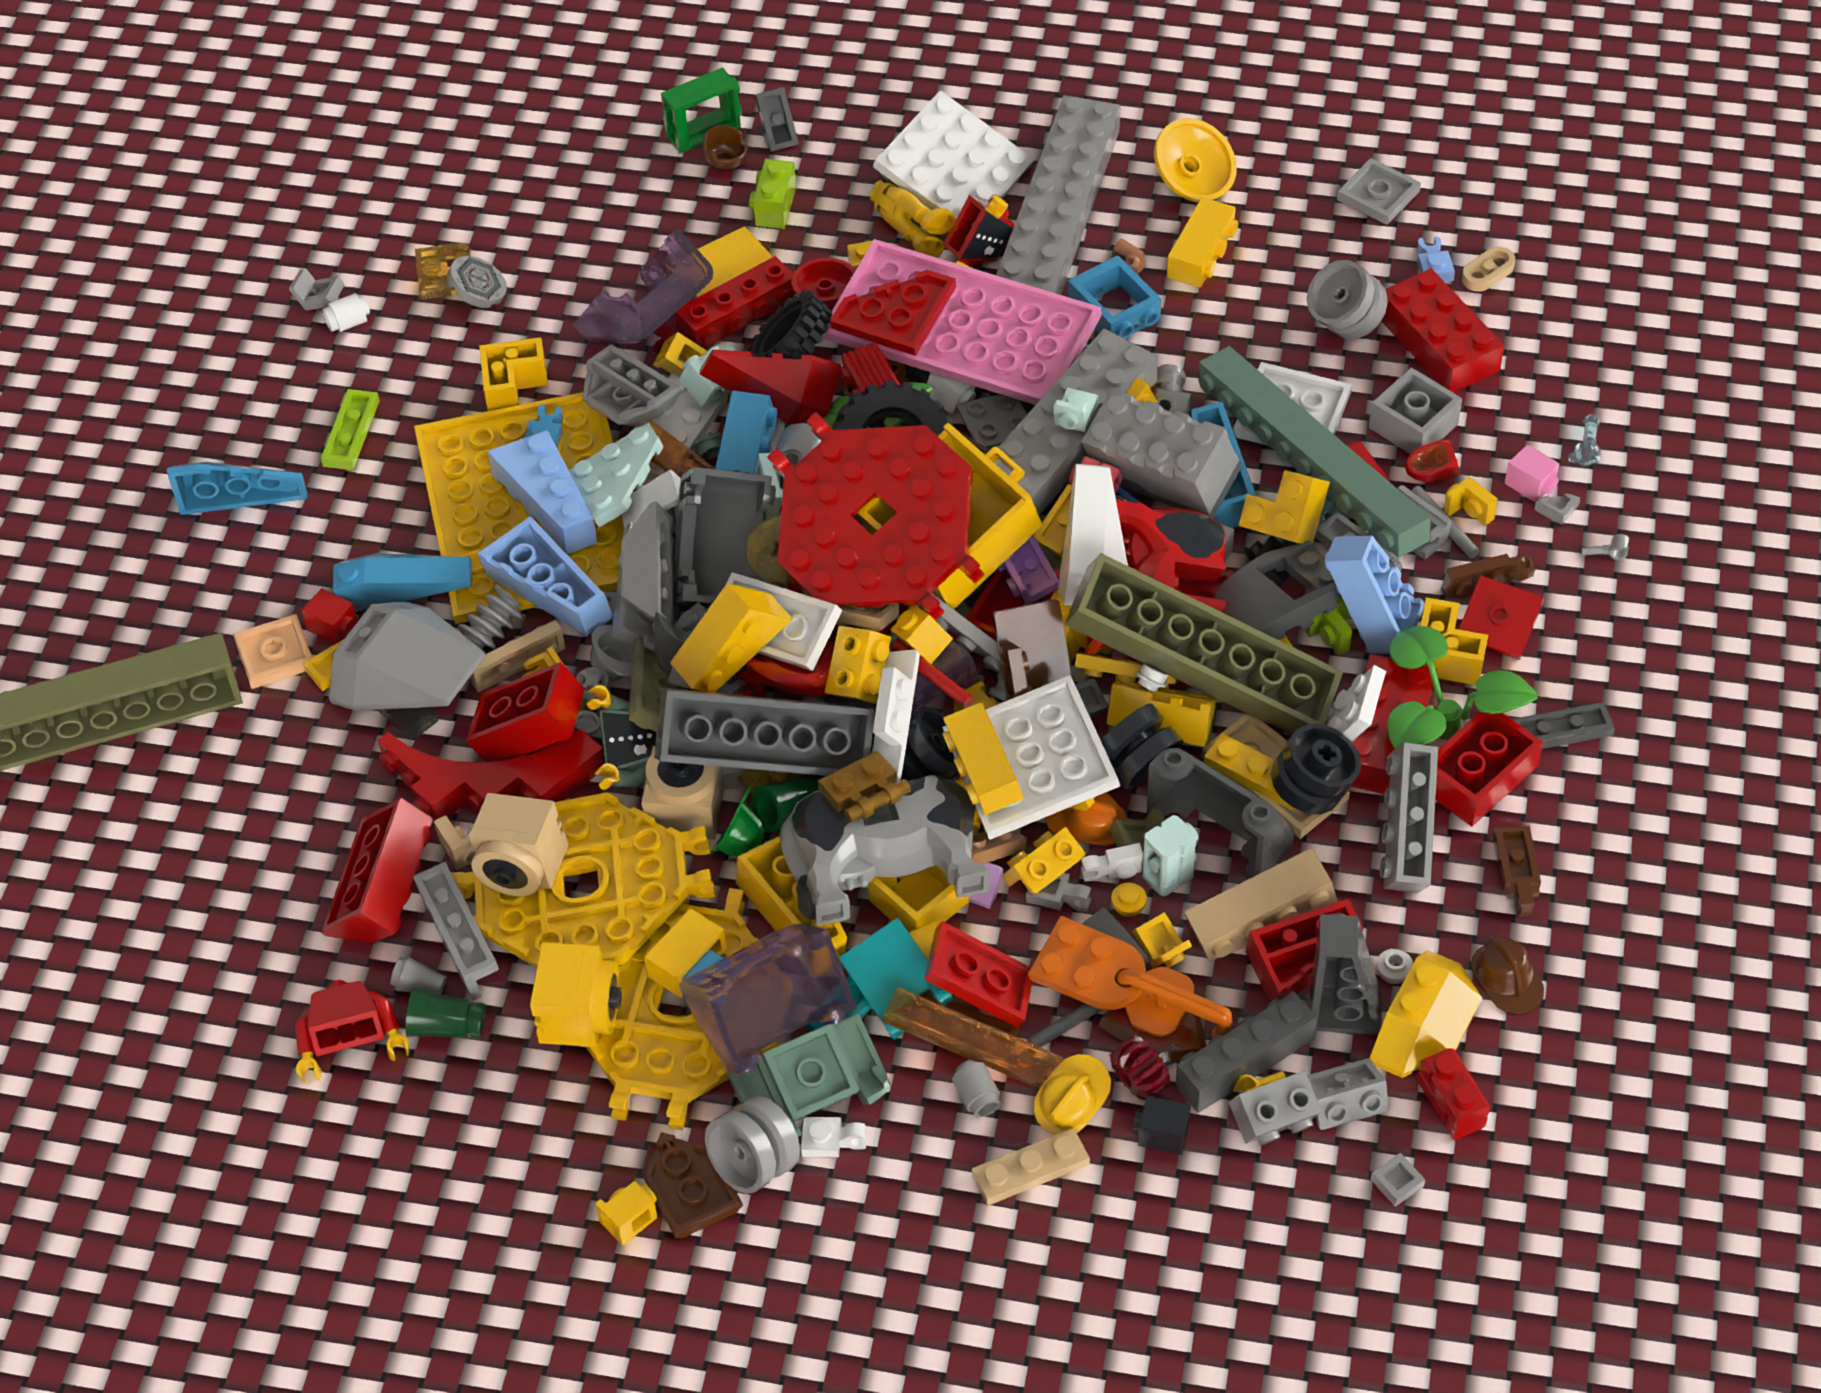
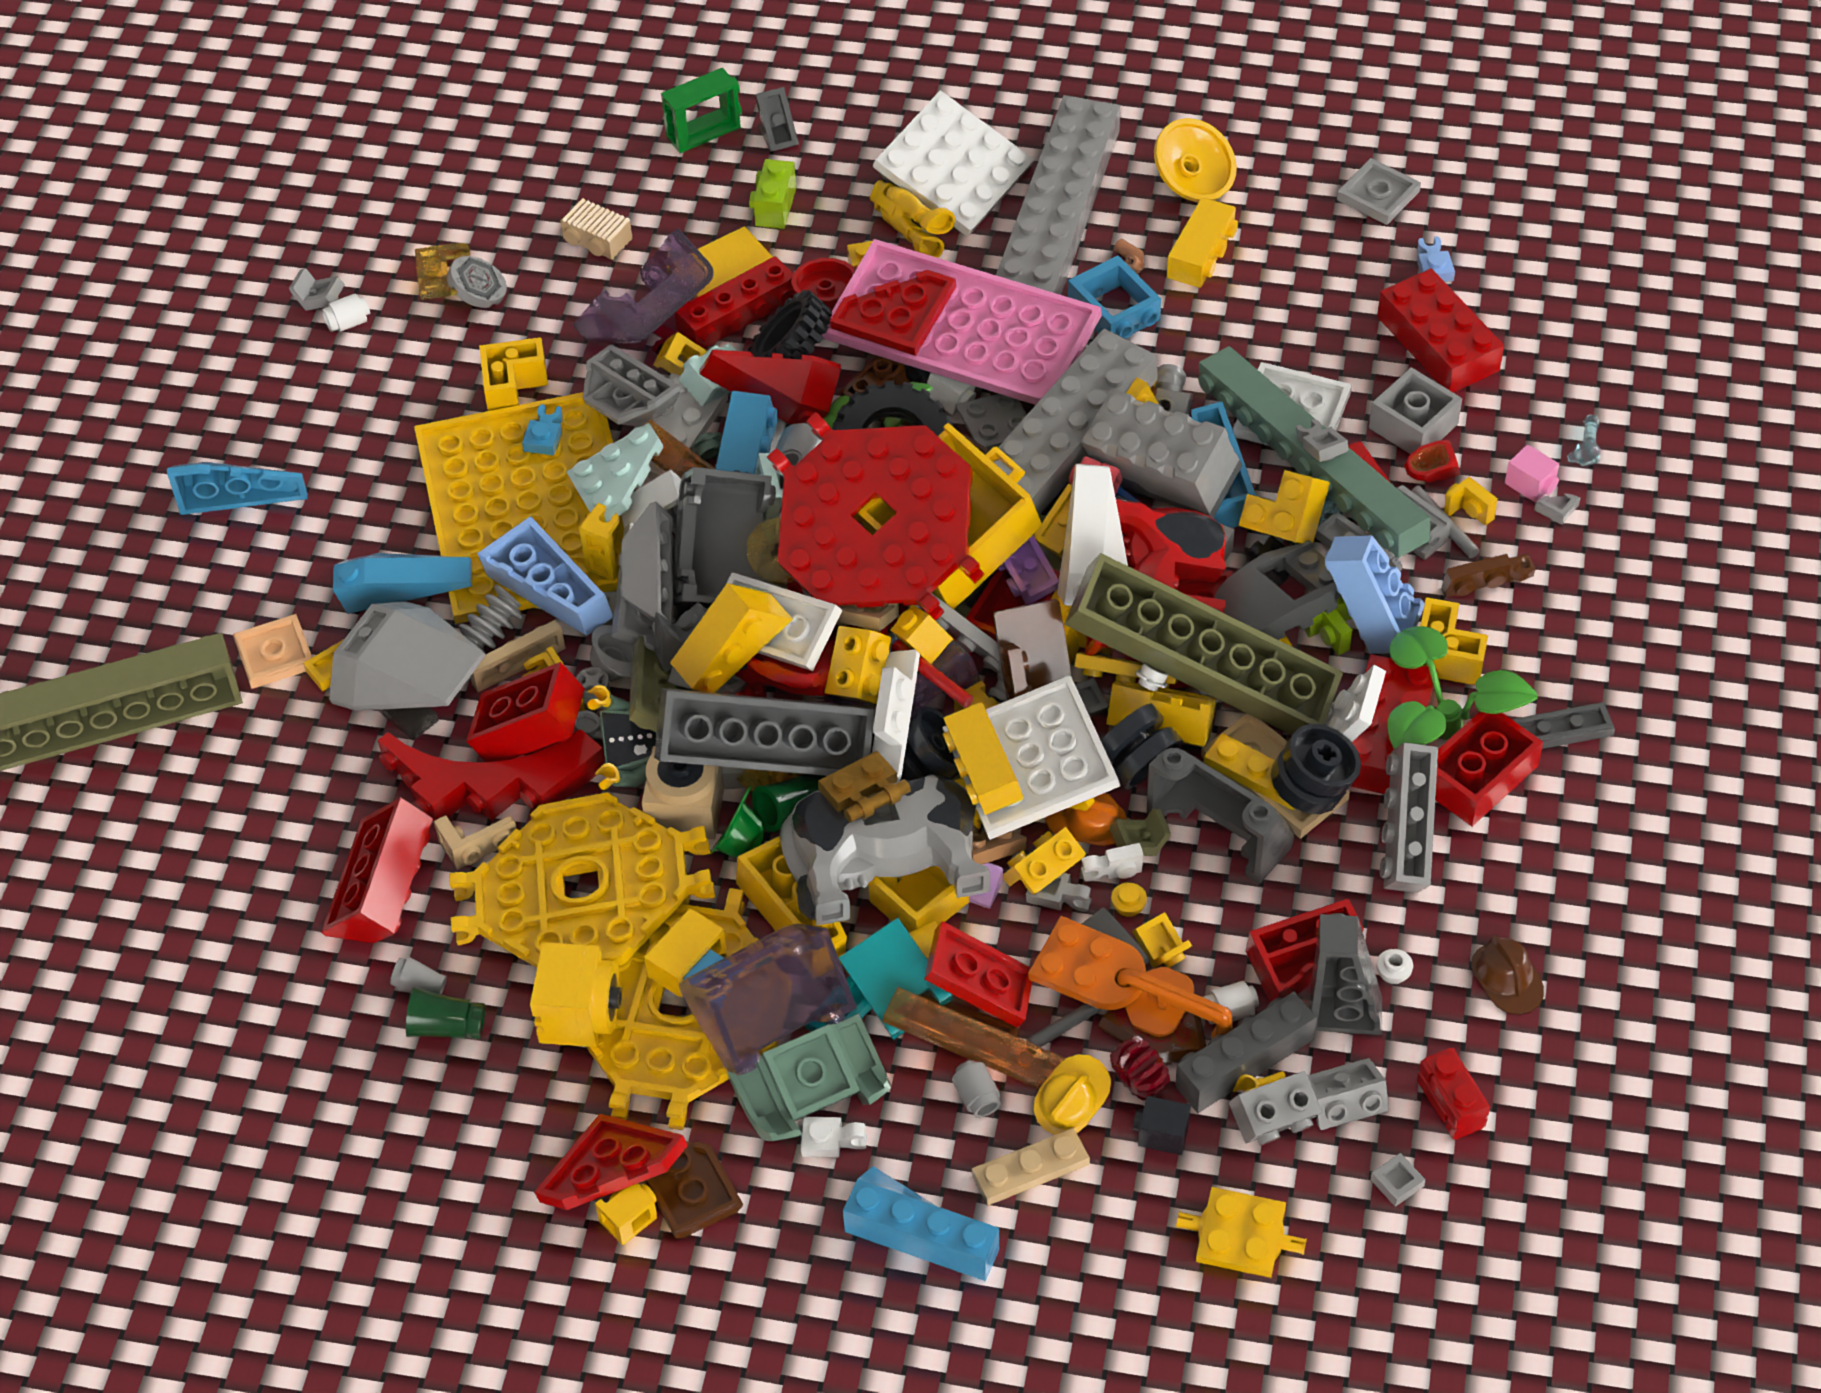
red torso [295,980,409,1083] -> none
red brick [301,588,358,644] -> none
lime plate [321,389,380,470] -> none
light grey fence [413,862,499,1001] -> none
tan piece [469,793,569,896] -> none
light blue wedge [487,430,597,554] -> none
reddish brown hair [703,125,747,170] -> none
light grey wheel [705,1096,800,1194] -> none
red brick [839,342,900,395] -> none
torso [943,194,1014,268] -> none
light aqua bracket [1053,388,1099,433] -> none
light aqua brick [1142,815,1198,897] -> none
tan wedge [1184,848,1338,961] -> none
light grey wheel [1306,260,1388,339] -> none
yellow wedge [1370,950,1482,1078] -> none
red plate [1458,575,1544,660] -> none
tan plate [1462,246,1515,291] -> none
reddish brown hinge [1493,826,1541,917] -> none
light grey hand [1582,534,1629,560] -> none
none -> red plate [534,1114,688,1210]
none -> tan brick [560,198,632,260]
none -> yellow hinge [579,503,621,581]
none -> dark azure wedge [843,1166,999,1281]
none -> yellow plate [1176,1187,1307,1278]
none -> white brick [1203,981,1259,1025]
none -> light grey plate [1296,419,1348,462]

